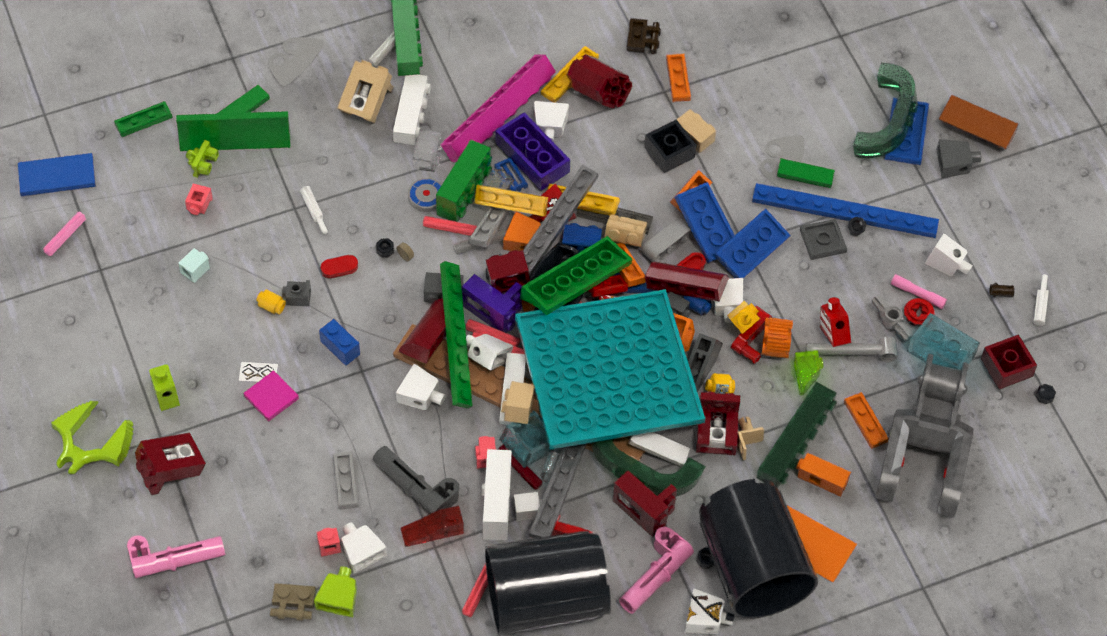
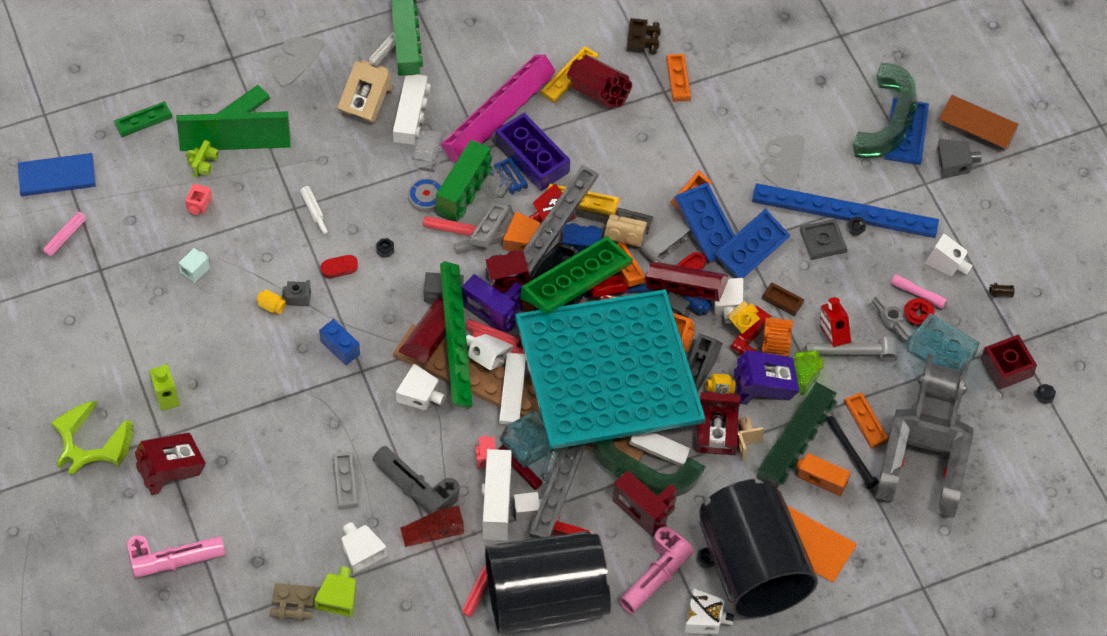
white sticker [239,362,278,382] -> none
dark pink tile [243,370,299,422] -> none
coral brick [317,528,341,557] -> none
dark tan tile [396,242,414,262] -> none
yellow tile [474,185,548,216] -> none
tan brick [501,381,534,424] -> none
white torso [534,101,569,141] -> none
black brick [644,119,696,173] -> none
tan brick [677,109,716,154] -> none
green tile [777,158,835,188] -> none
white axle [1033,274,1049,326] -> none
none -> dark purple brick [734,350,800,405]
none -> reddish brown tile [762,282,805,317]
none -> black bar [827,416,879,489]

